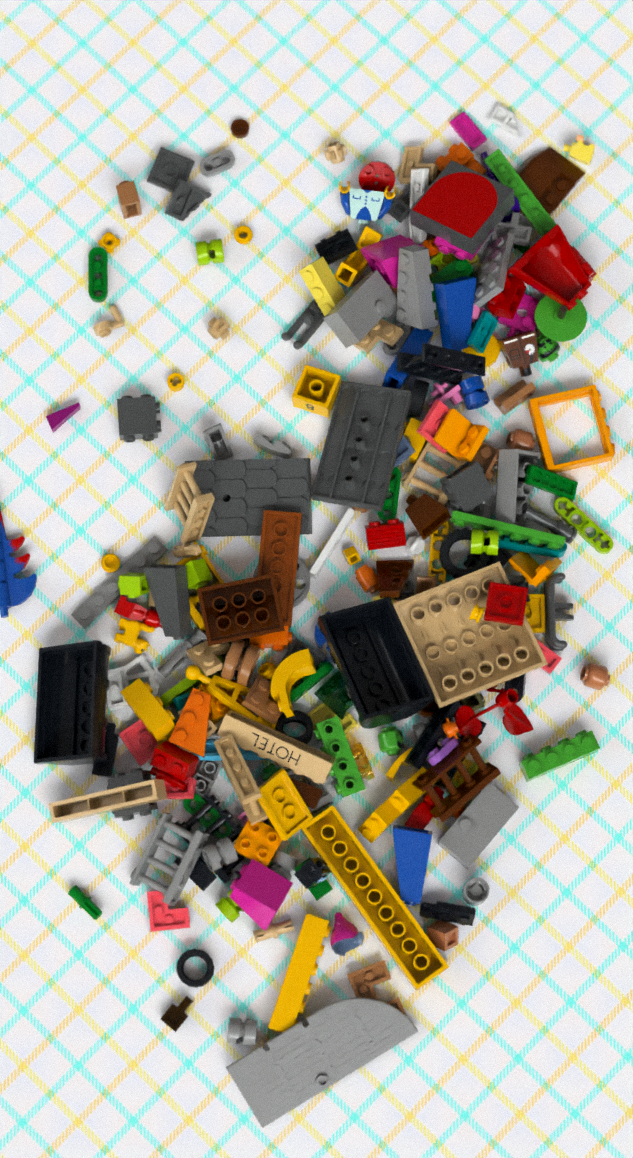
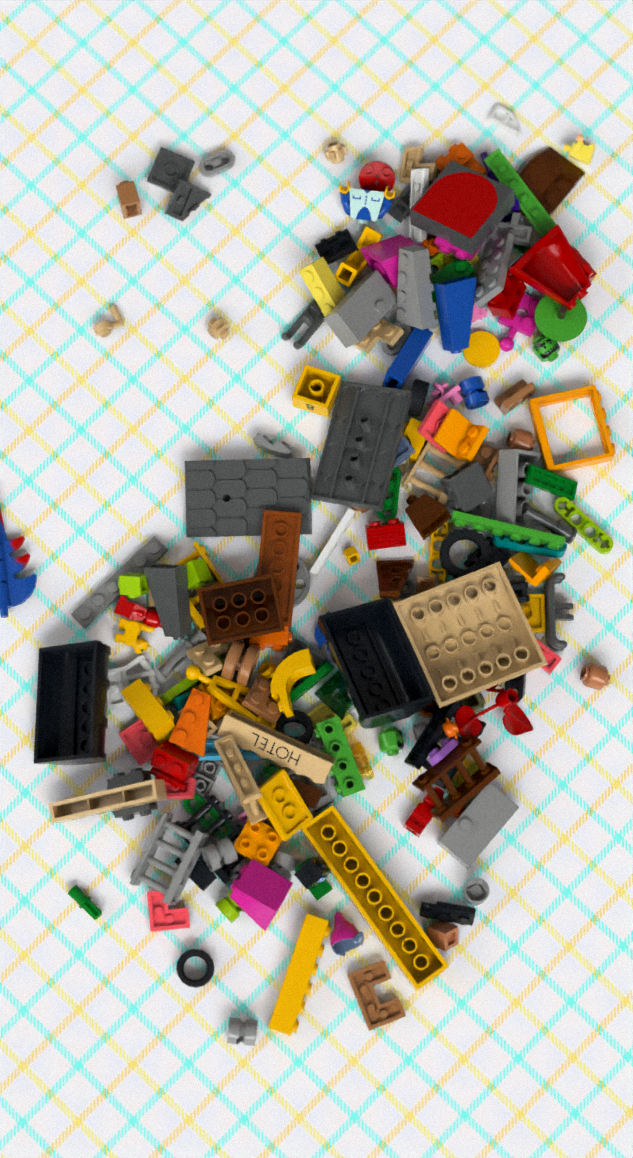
magenta piece [46,402,81,433] -> none
green plate [88,247,108,303] -> none
black hinge [92,722,119,778] -> none
yellow plate [98,232,121,254] -> none
yellow plate [101,554,120,573] -> none
dark grey brick [117,394,161,443] -> none
dark brown plate [160,996,193,1032] -> none
tan fence [164,462,215,544] -> none
yellow bush [167,373,184,392] -> none
tan axle [173,543,202,558] -> none
lime wheel [195,239,224,266] -> none
light grey slope [203,423,233,460] -> none
light grey door [226,998,418,1128] -> none
reddish brown tile [231,119,249,139] -> none
yellow plate [234,226,253,244] -> none
tan pin [253,919,294,943] -> none
orange brick [355,564,379,594] -> none
yellow arch [358,767,436,844] -> none
yellow slope [386,747,413,781] -> none
blue slope [393,824,432,906] -> none
black fence [397,343,485,385] -> none
white tile [406,536,425,556] -> none
dark pink tile [450,112,487,151] -> none
teal hinge [467,311,498,353] -> none
yellow bush [469,603,485,623] -> none
lime wheel [470,529,499,556] -> none
red plate [484,582,528,626] -> none
reddish brown torso [497,330,538,377] -> none
bright green brick [519,730,600,782] -> none

